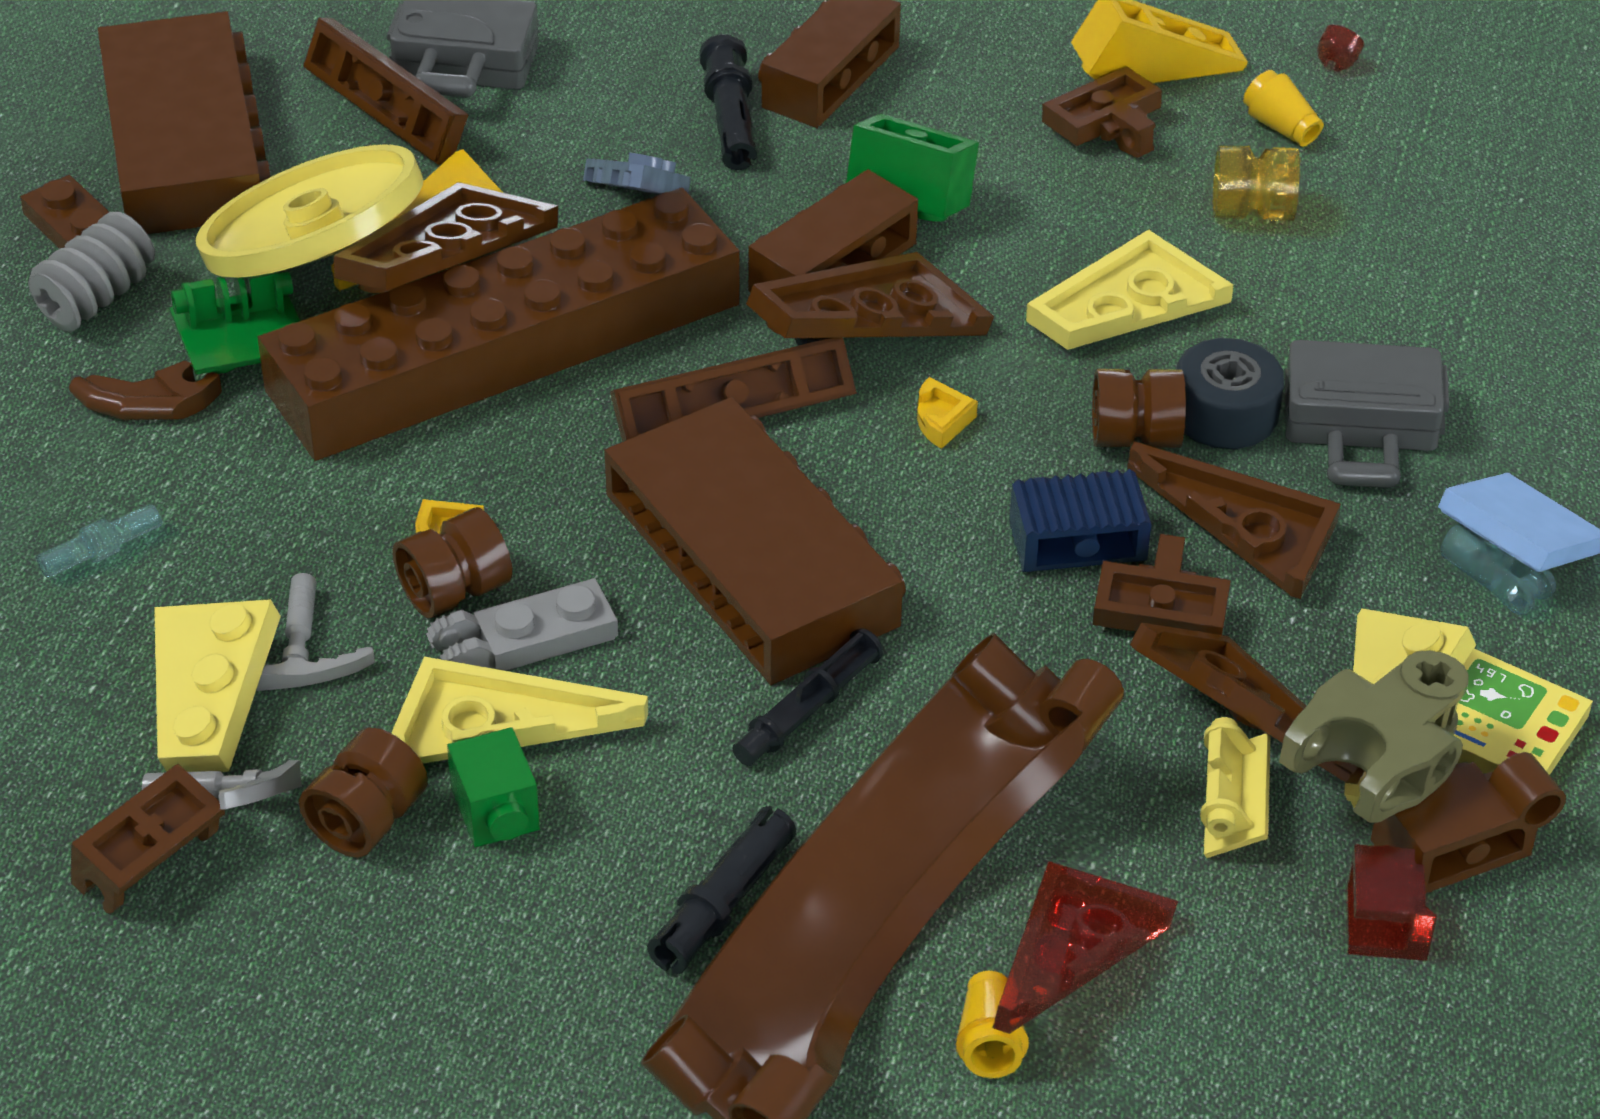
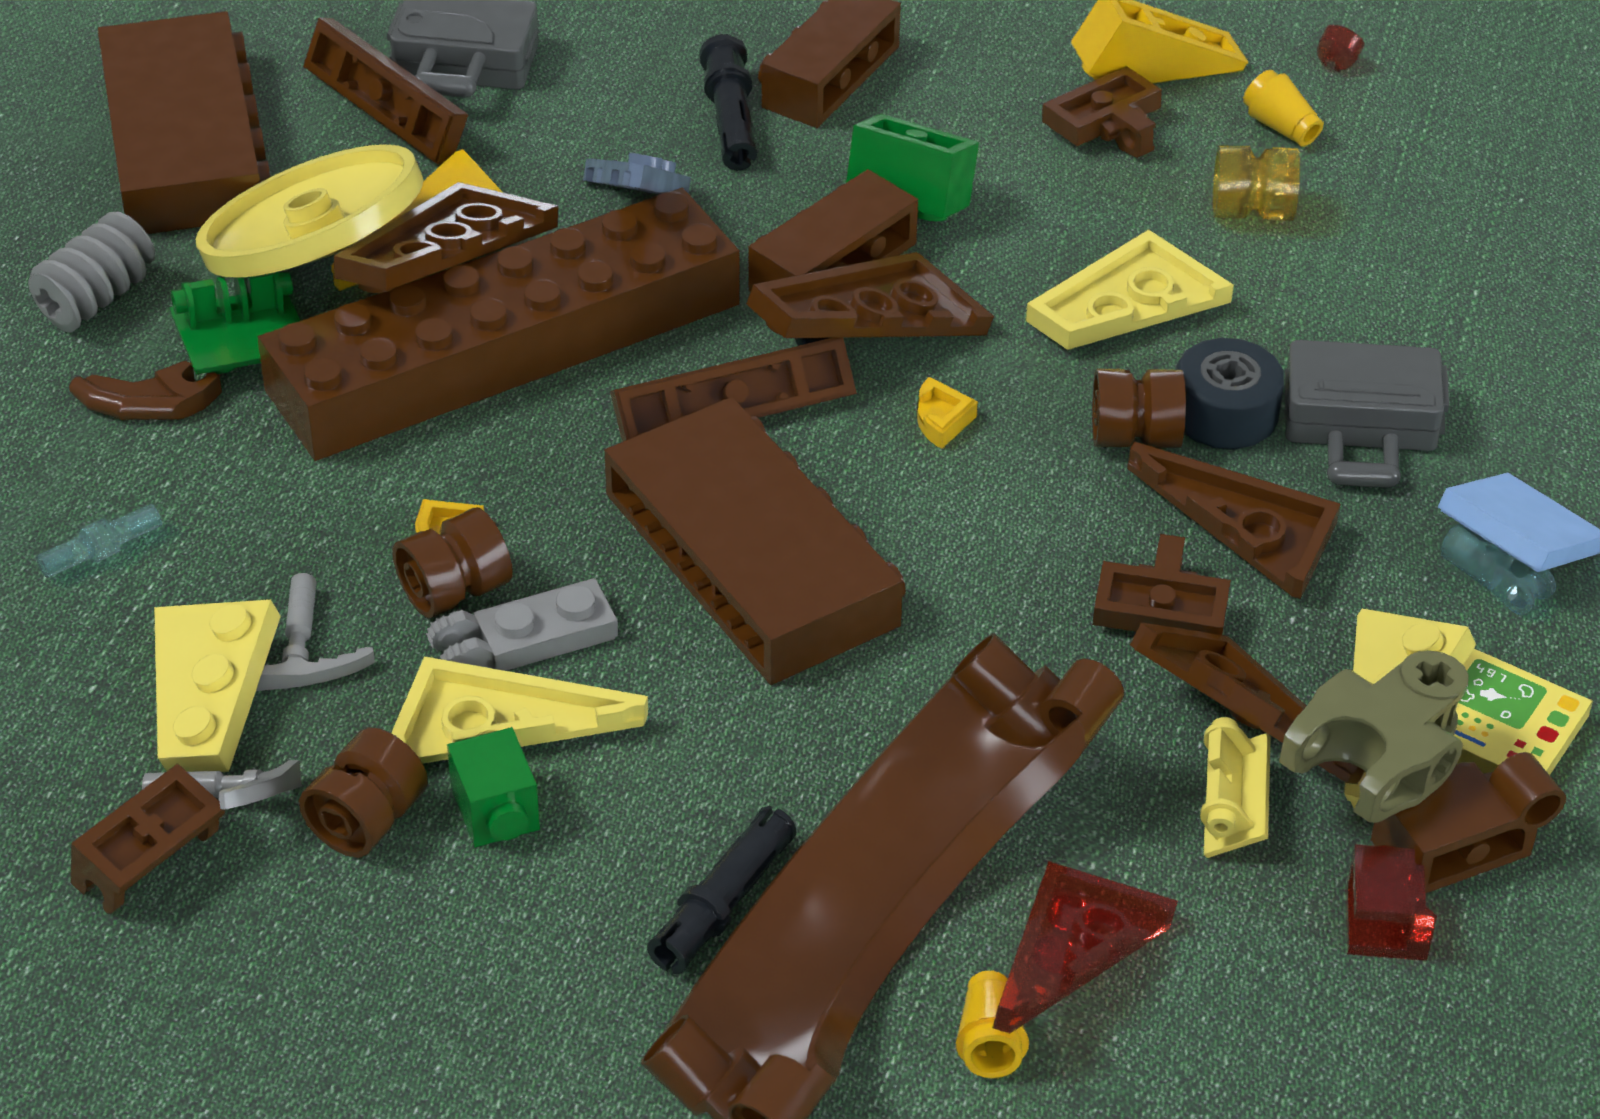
reddish brown plate [20,174,109,249] -> none
black piece [732,628,883,766] -> none
dark blue brick [1009,469,1152,572] -> none

